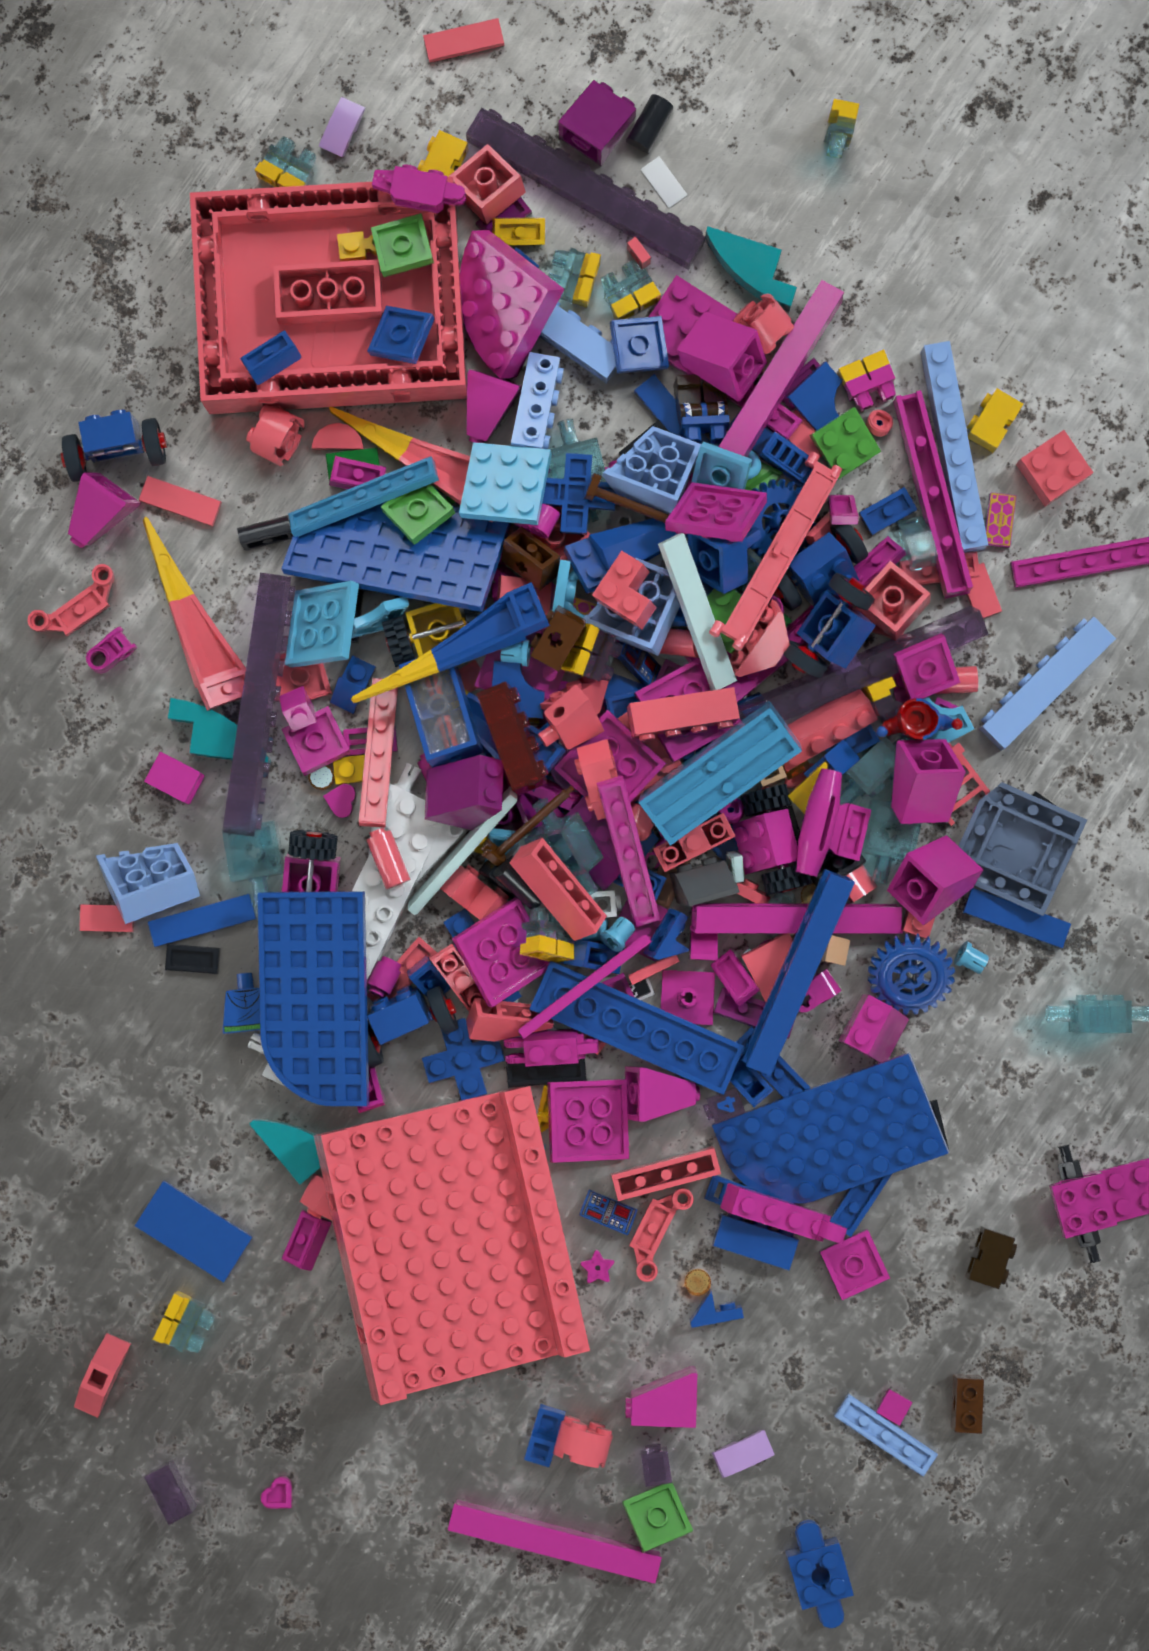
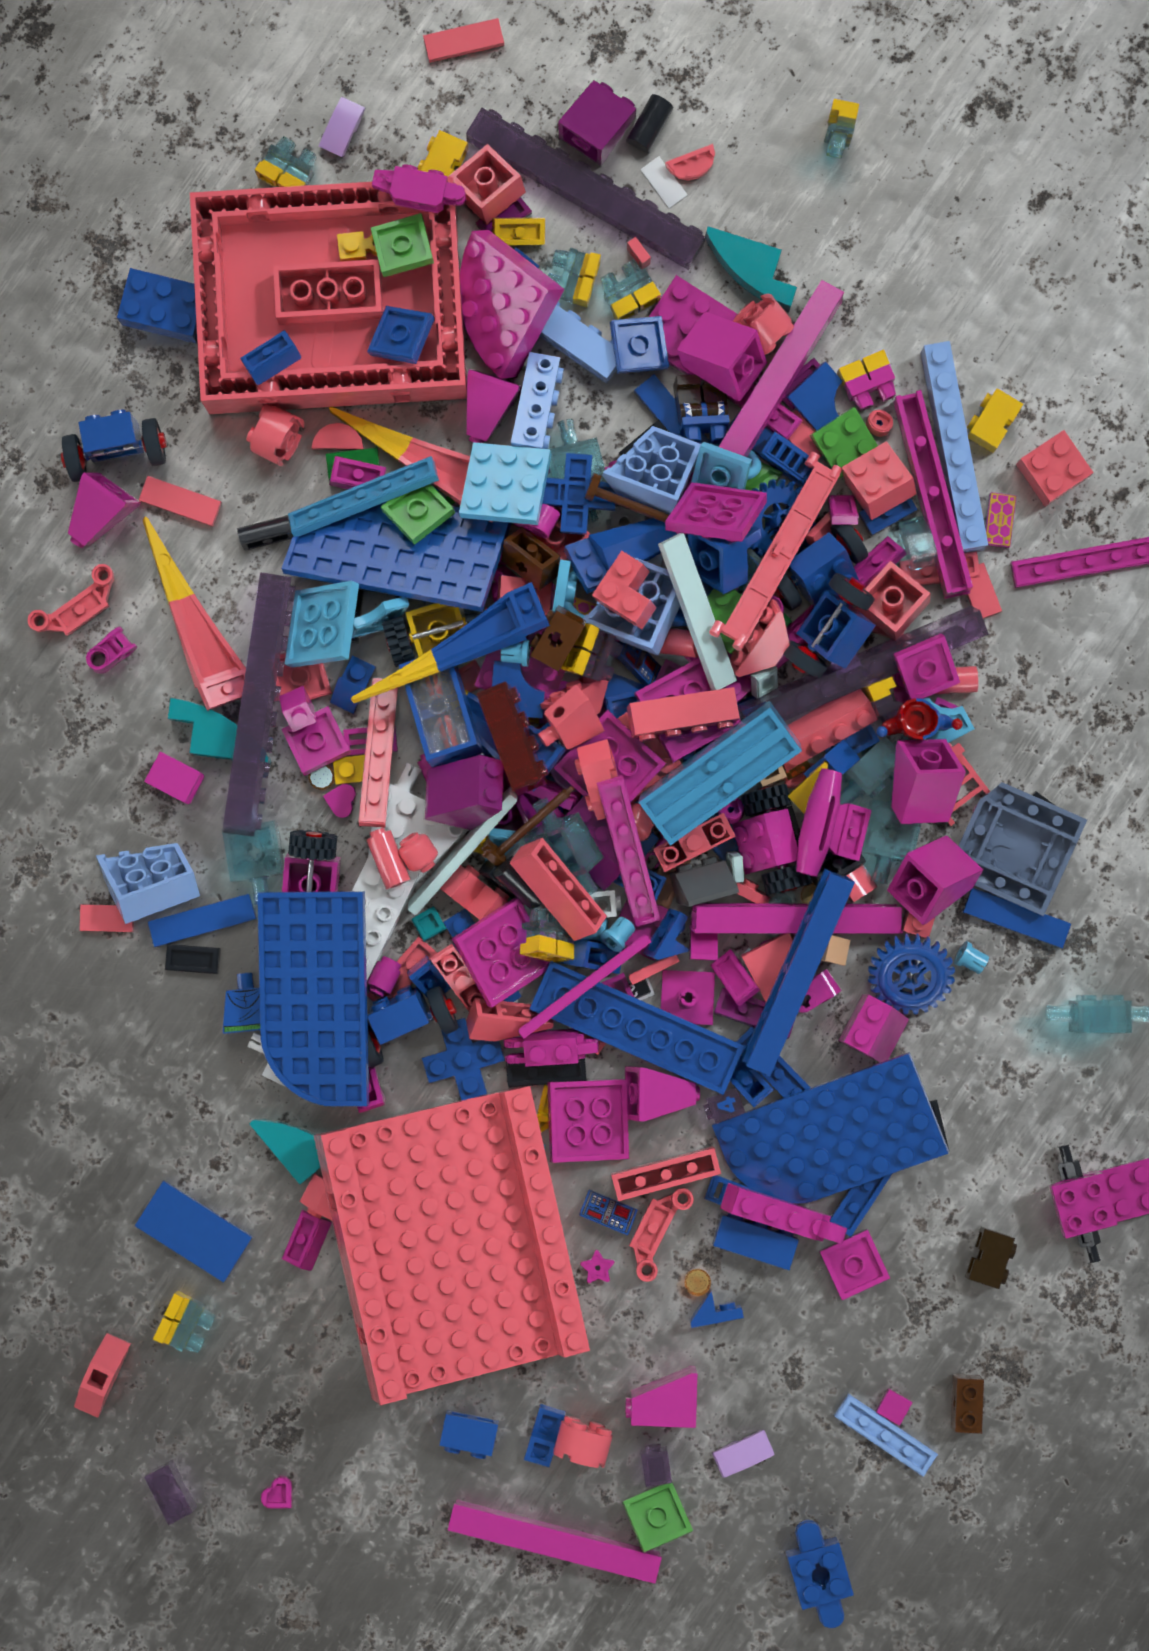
light blue brick [979,617,1116,751] -> none
none -> blue brick [117,268,198,344]
none -> coral head [398,832,438,873]
none -> teal tile [411,906,447,942]
none -> blue brick [439,1410,499,1459]
none -> coral tile [665,144,715,181]
none -> light aqua tile [751,666,778,699]
none -> coral brick [842,441,916,520]

